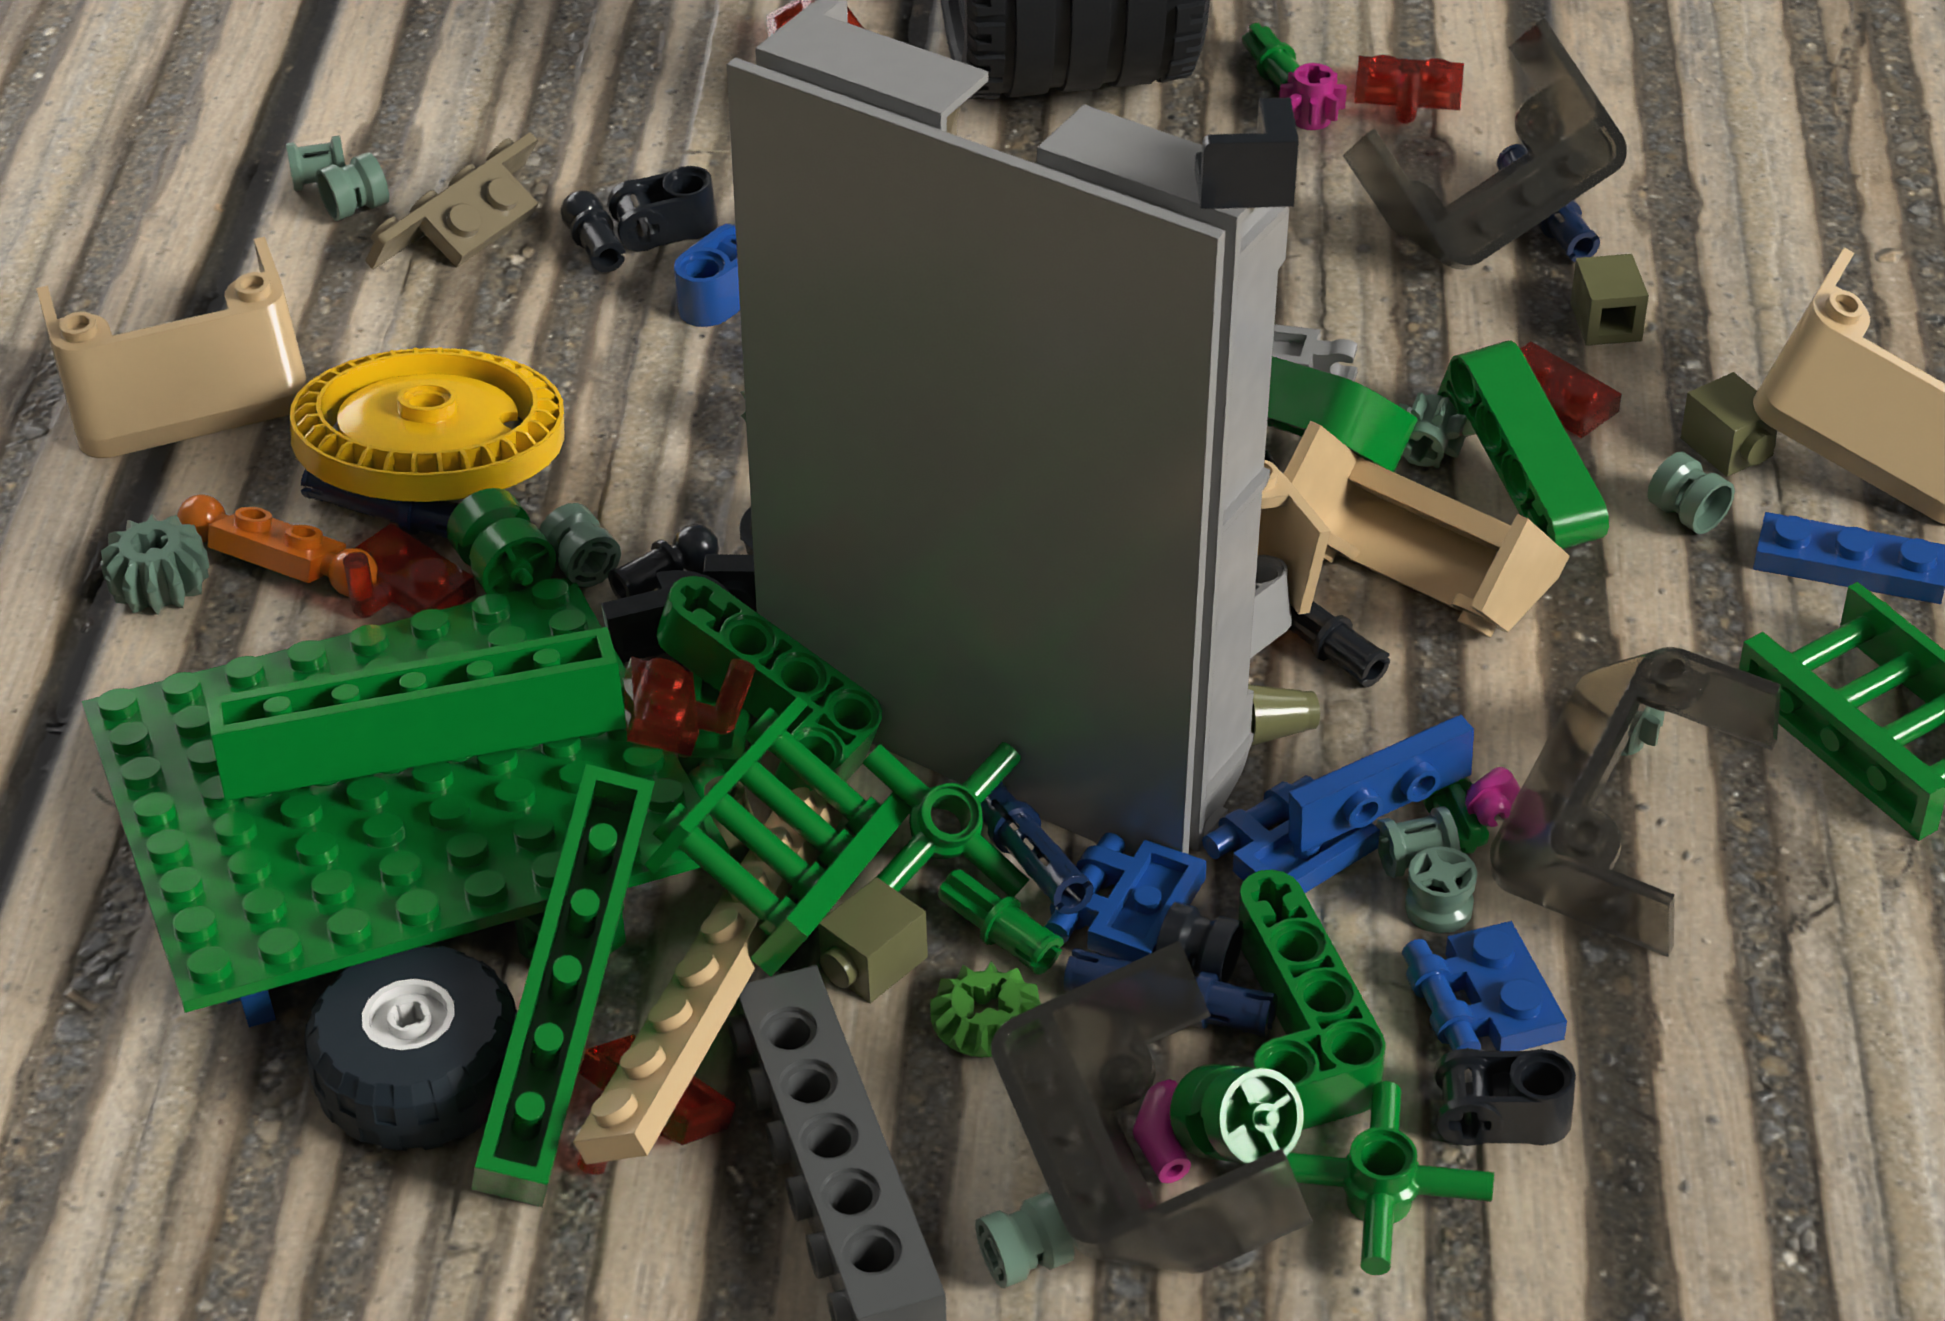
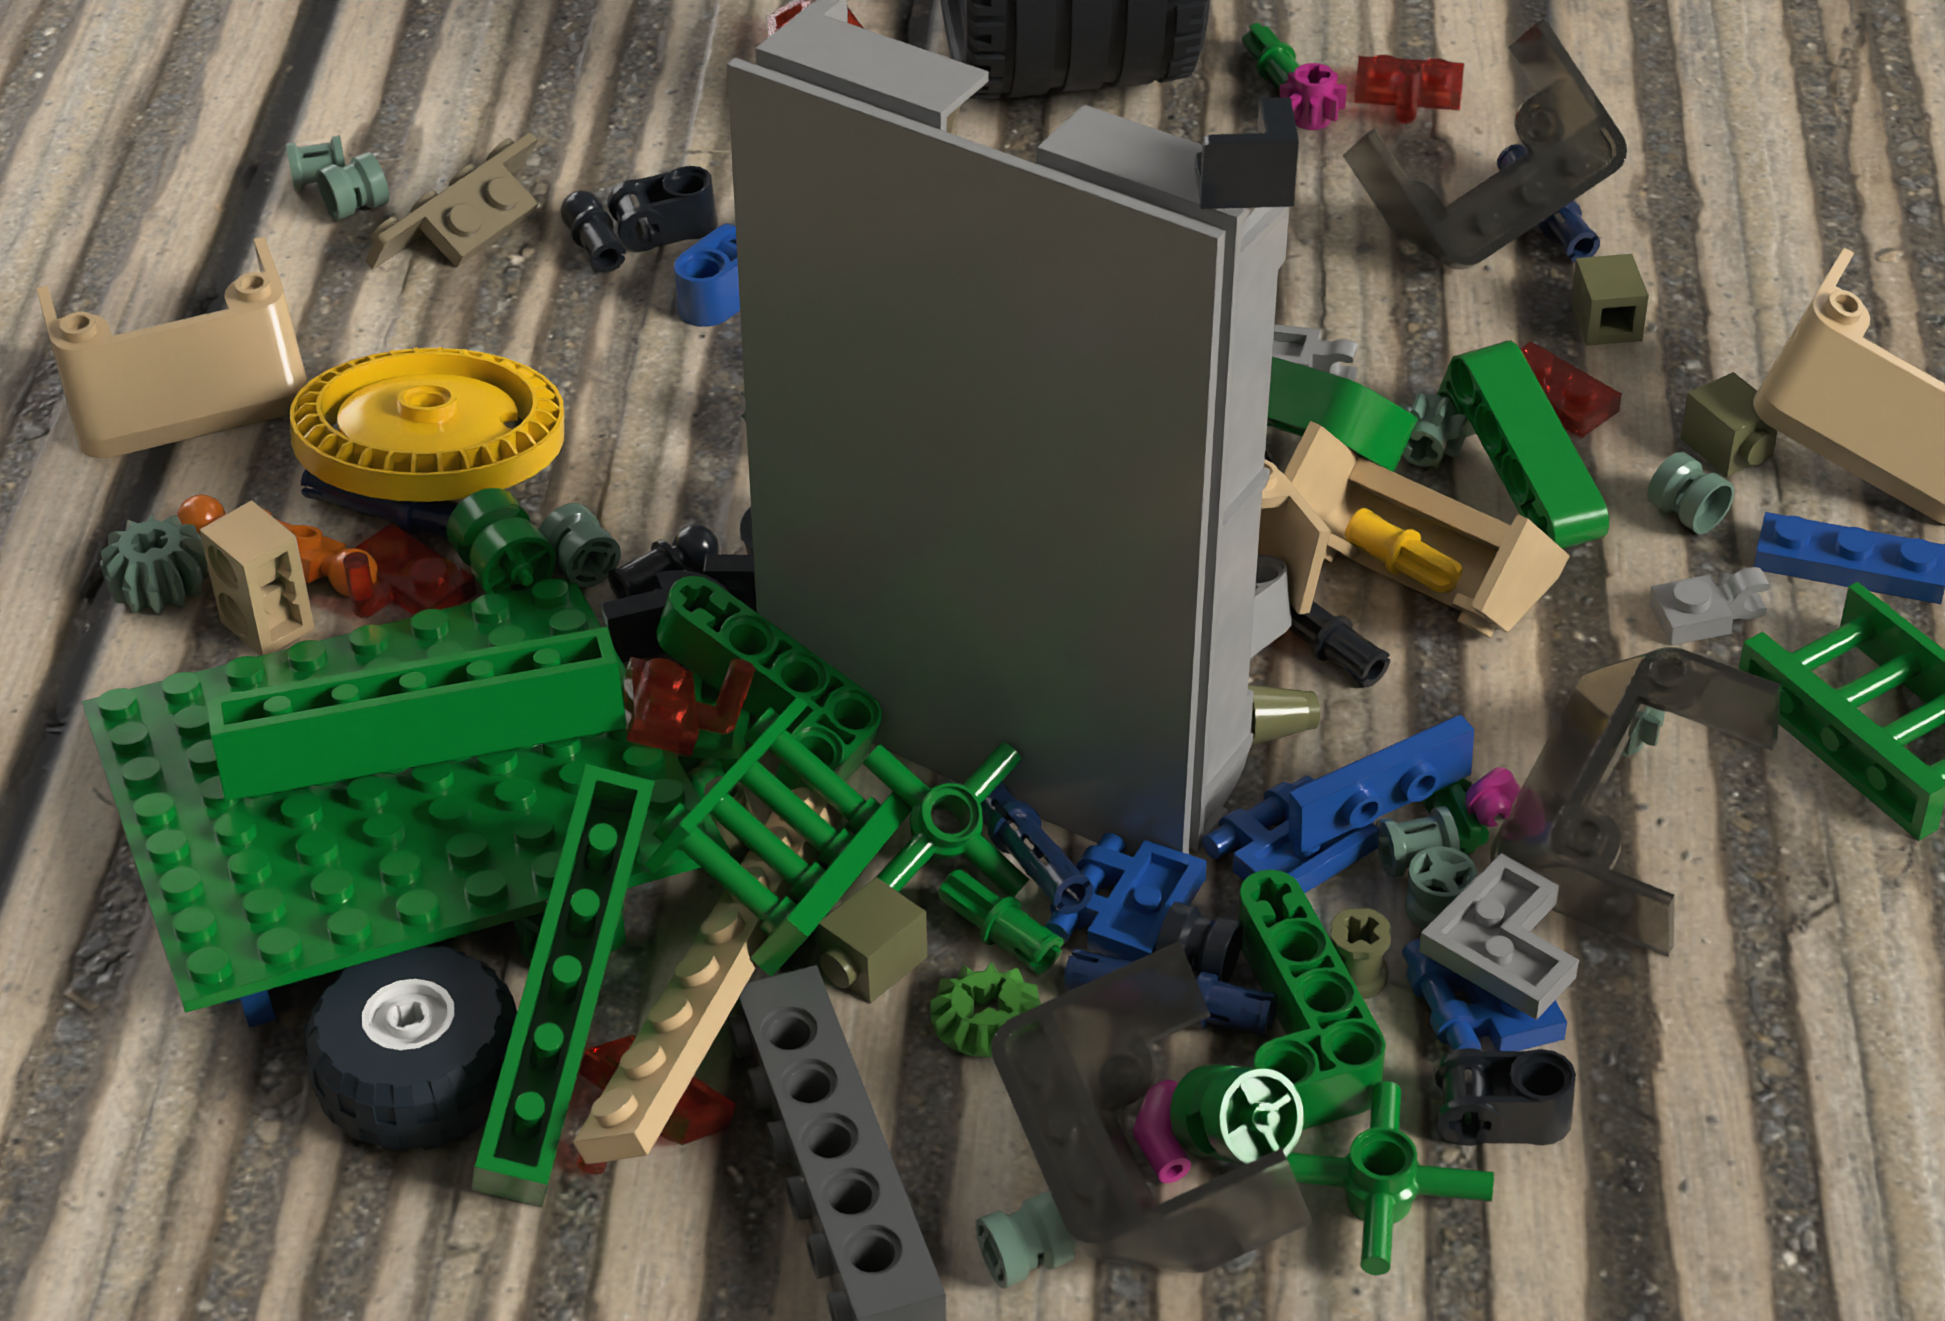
none -> tan brick [200,500,315,656]
none -> olive bush [1330,908,1391,999]
none -> yellow axle [1344,508,1463,593]
none -> light grey plate [1419,853,1579,1020]
none -> light grey plate [1649,567,1770,646]

